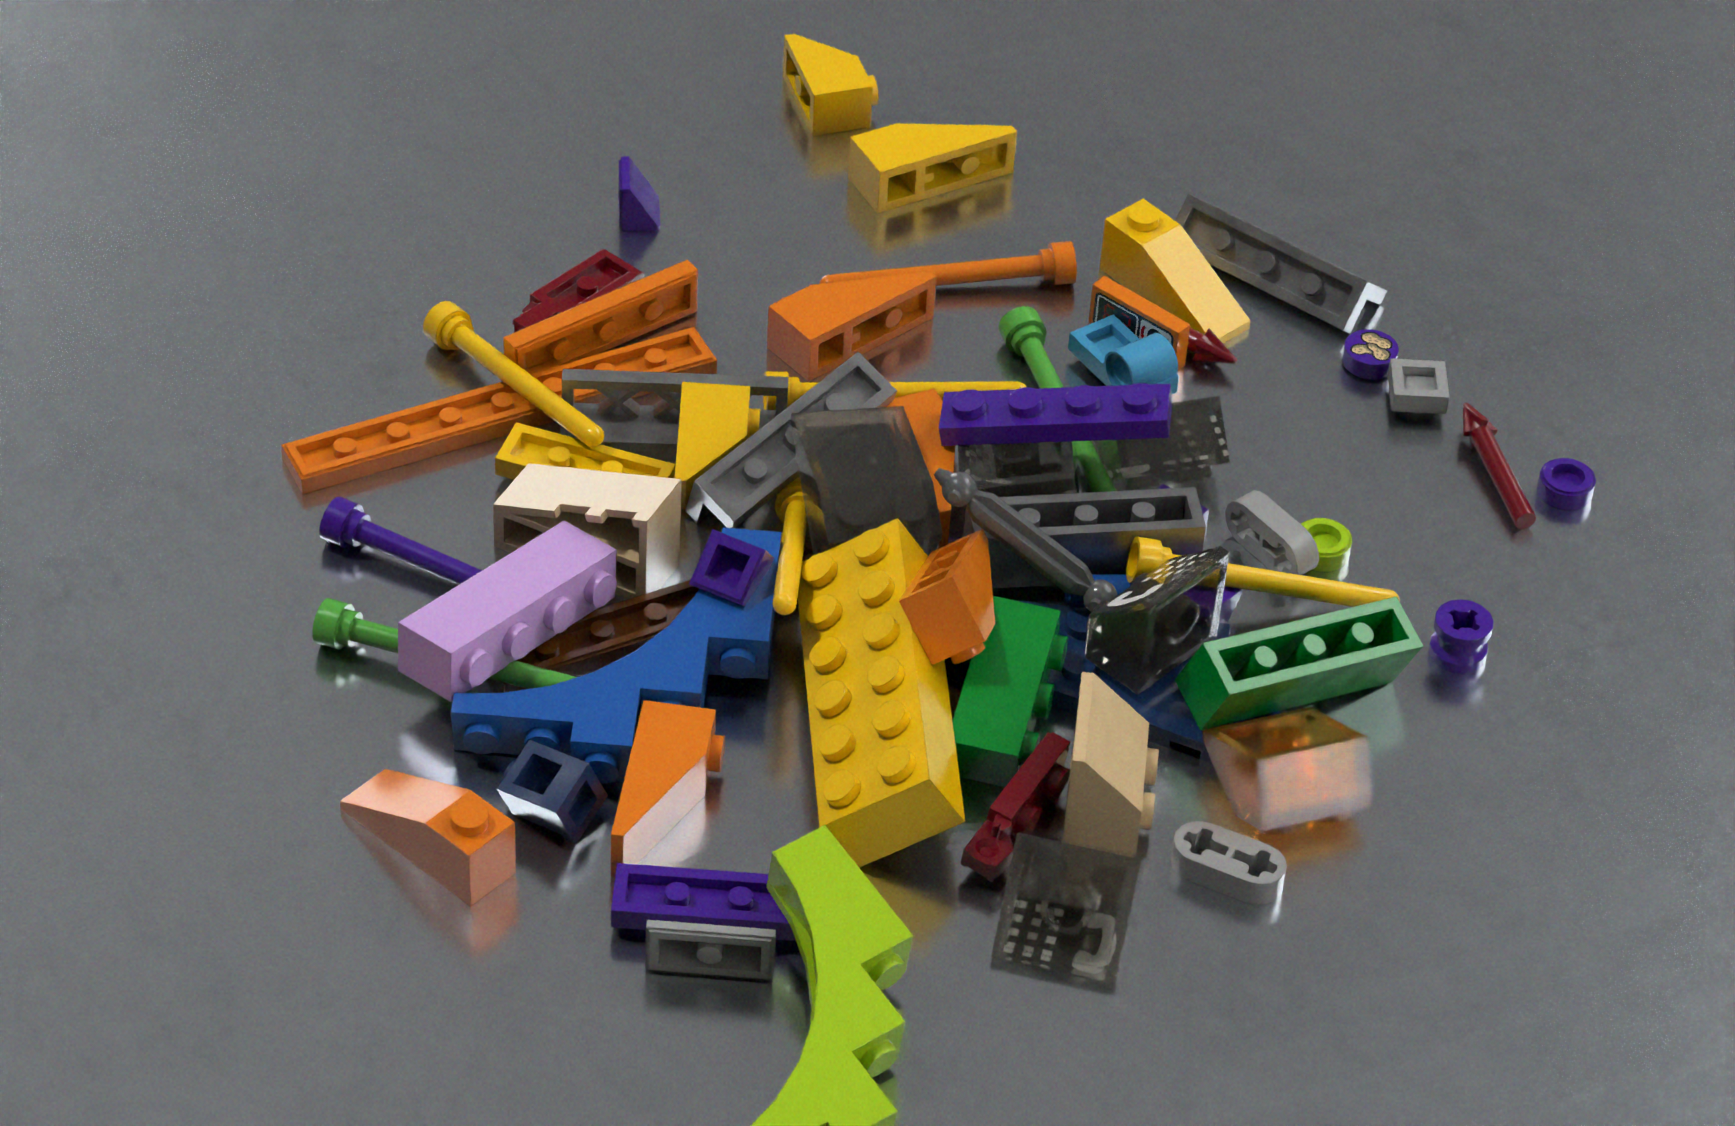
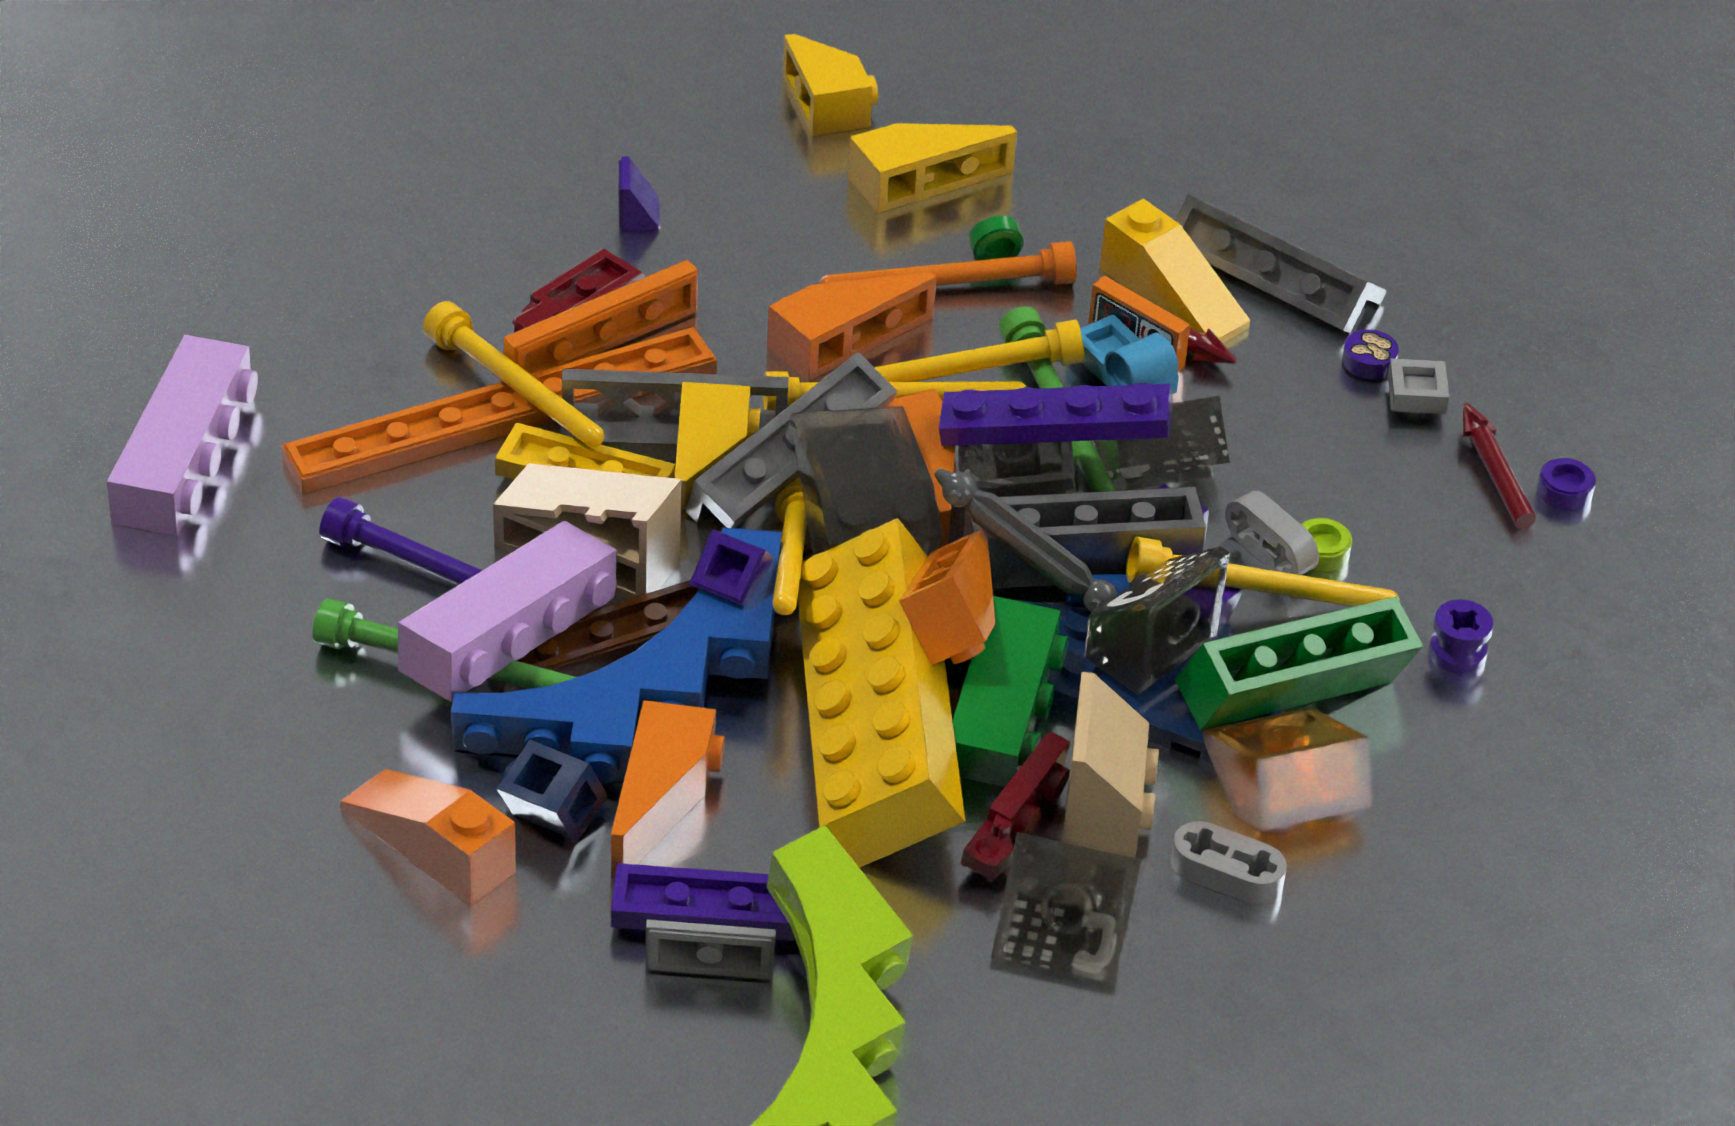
none -> lavender brick [107,335,258,536]
none -> yellow piece [822,319,1085,382]
none -> green tile [968,215,1024,261]

